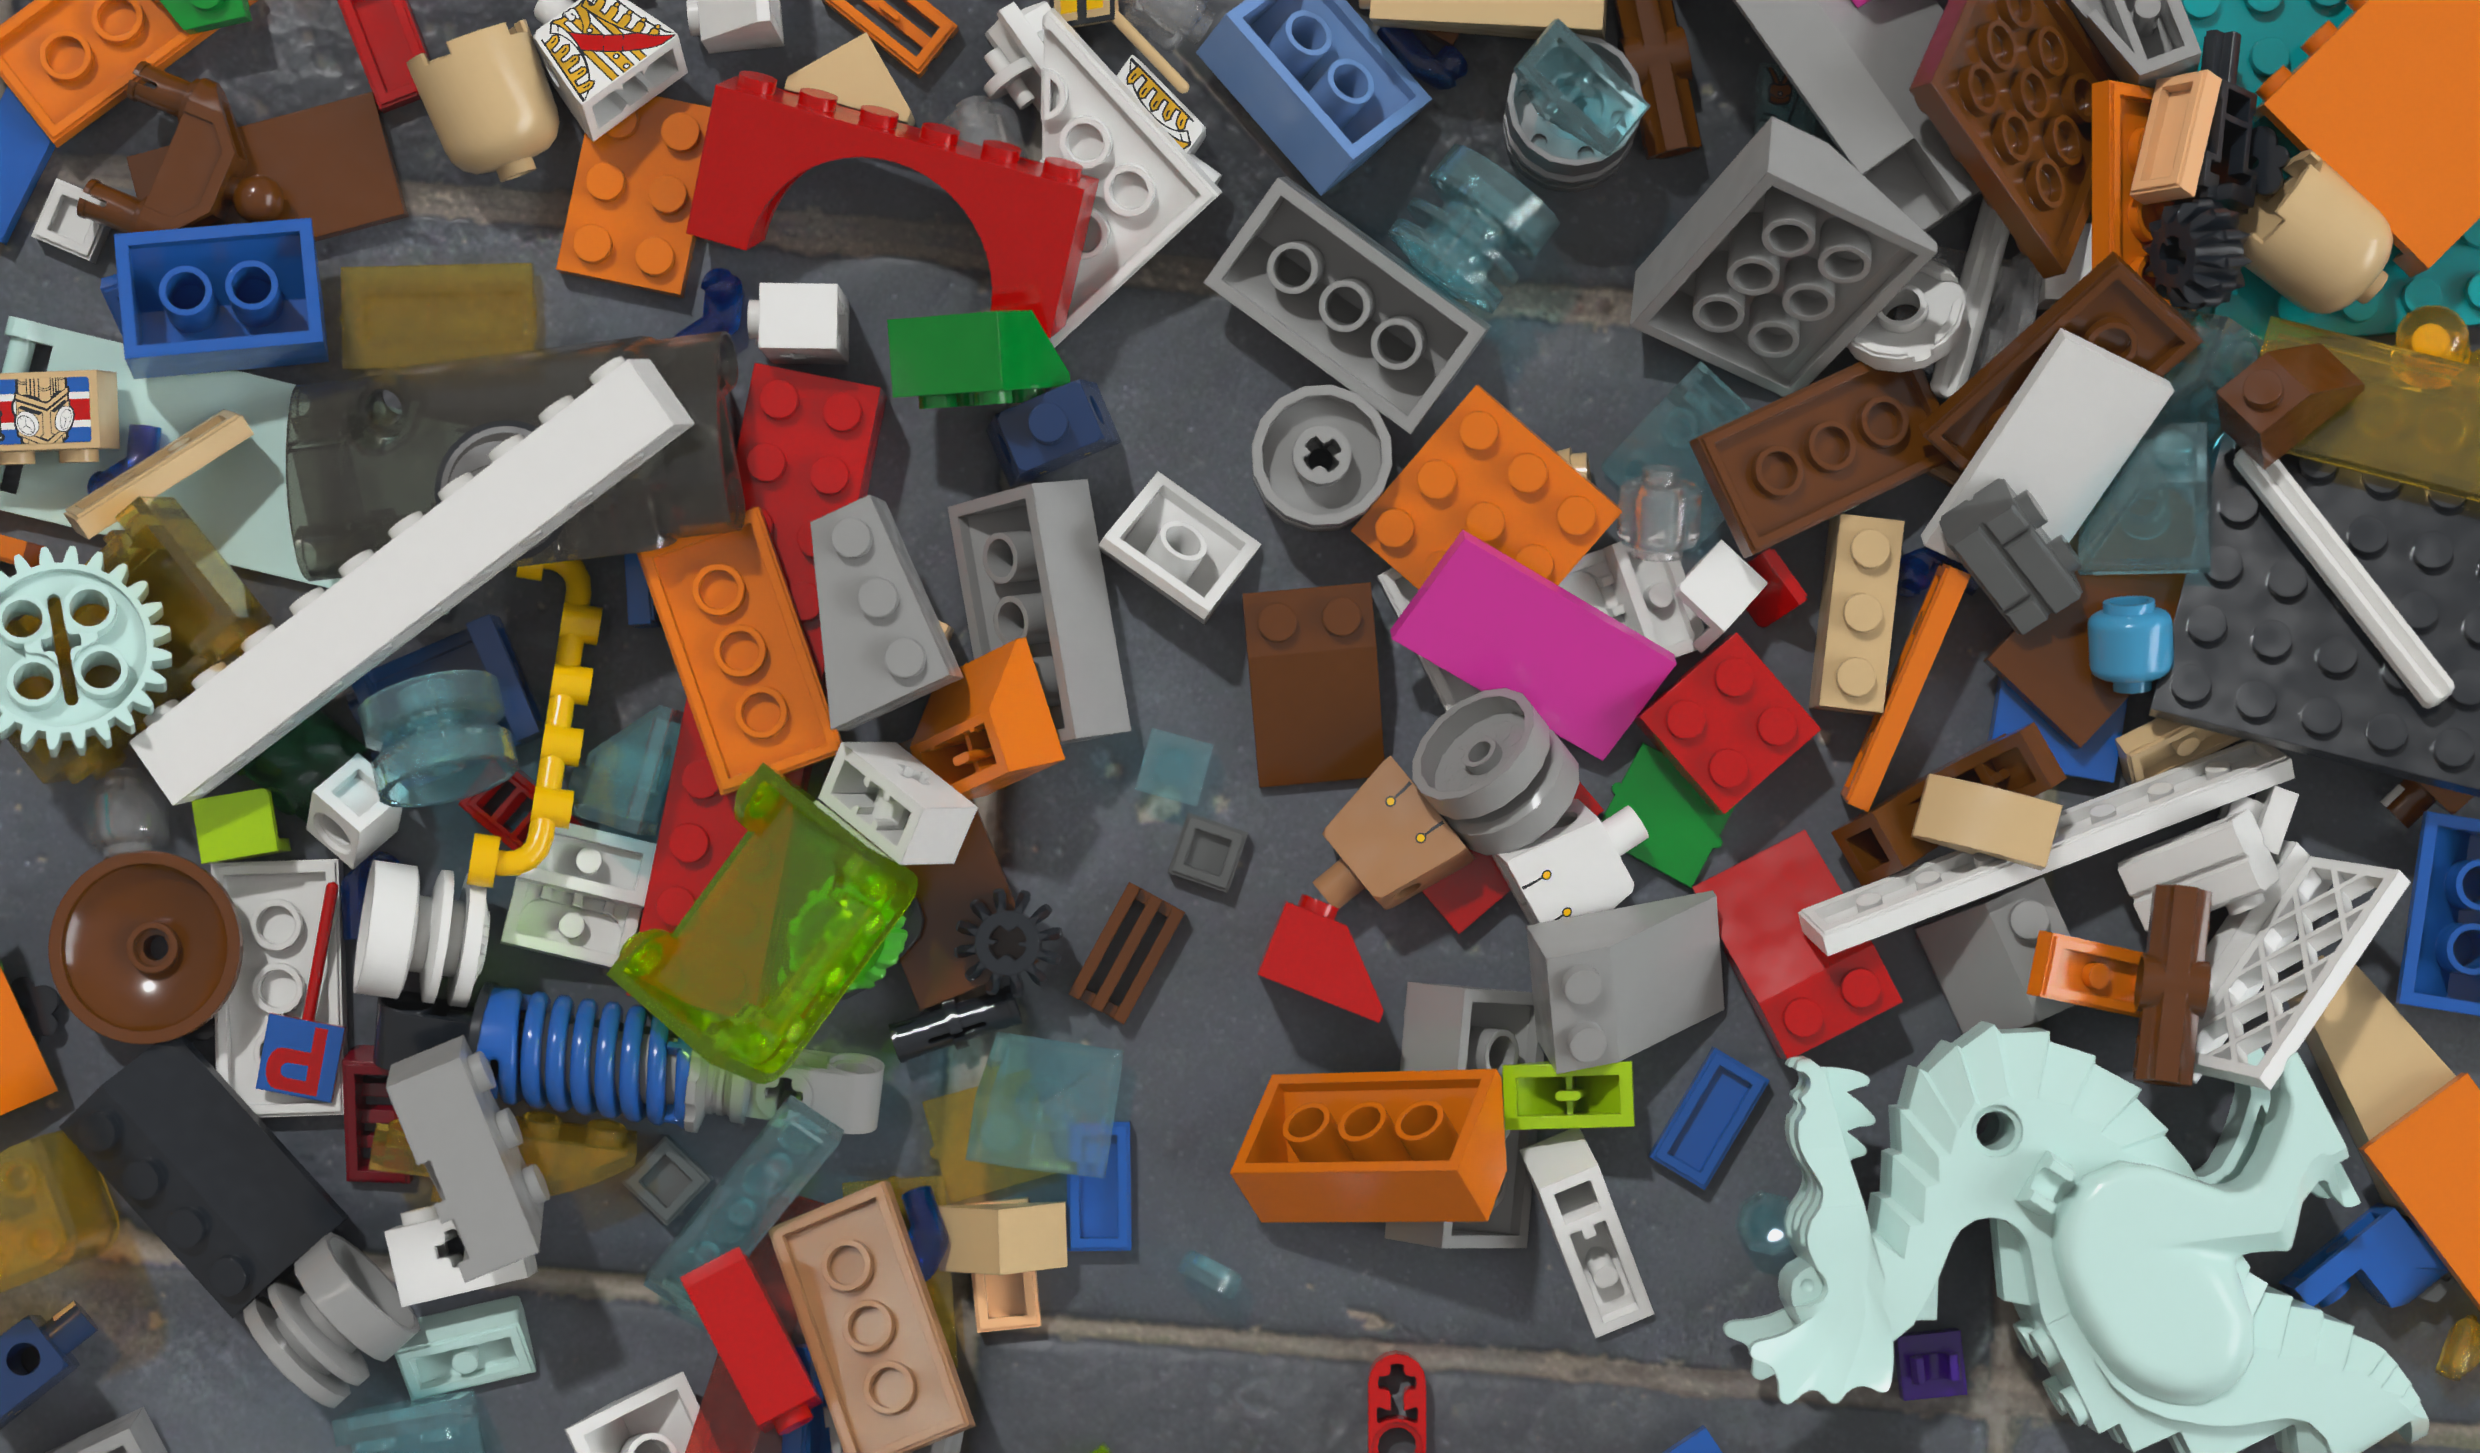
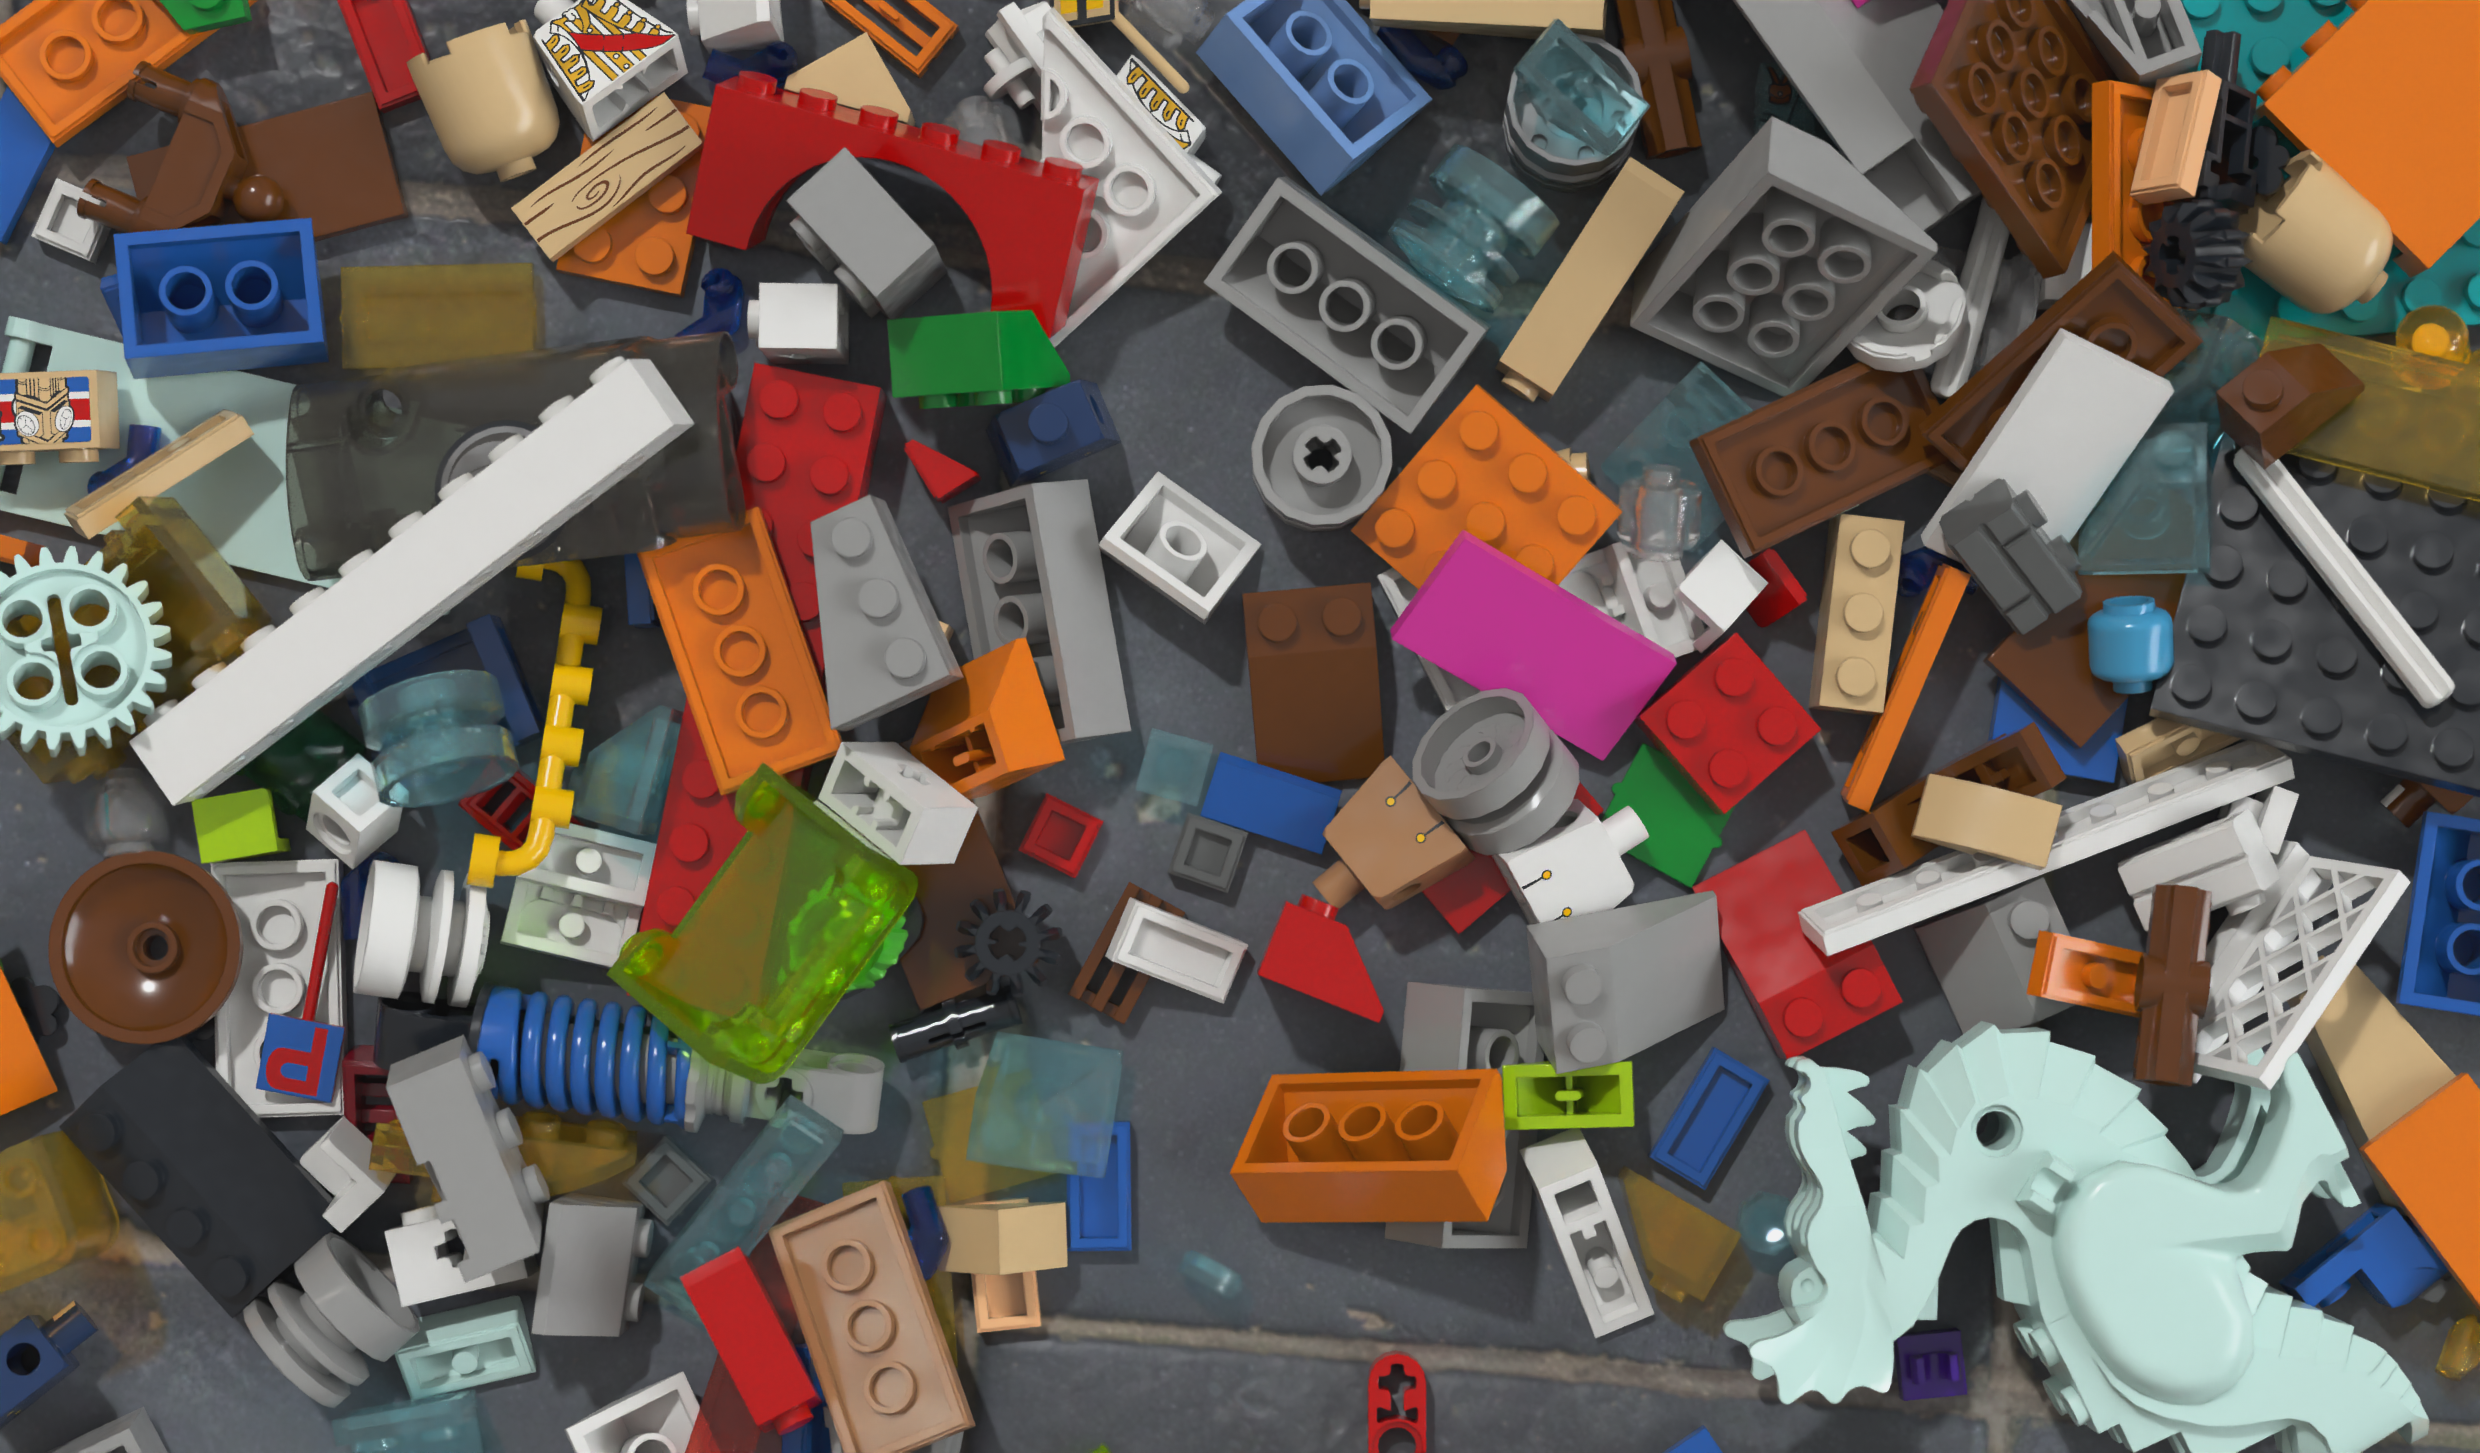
none -> white panel [300,1116,399,1233]
none -> tan tile [511,92,704,262]
none -> light grey slope [531,1192,654,1337]
none -> clear blue arm [702,41,798,88]
none -> light grey brick [786,147,948,319]
none -> red slope [904,439,981,504]
none -> red tile [1018,793,1104,878]
none -> white tile [1105,897,1248,1004]
none -> blue tile [1200,752,1342,855]
none -> tan slope [1495,157,1685,403]
none -> clear yellow slope [1618,1165,1742,1303]

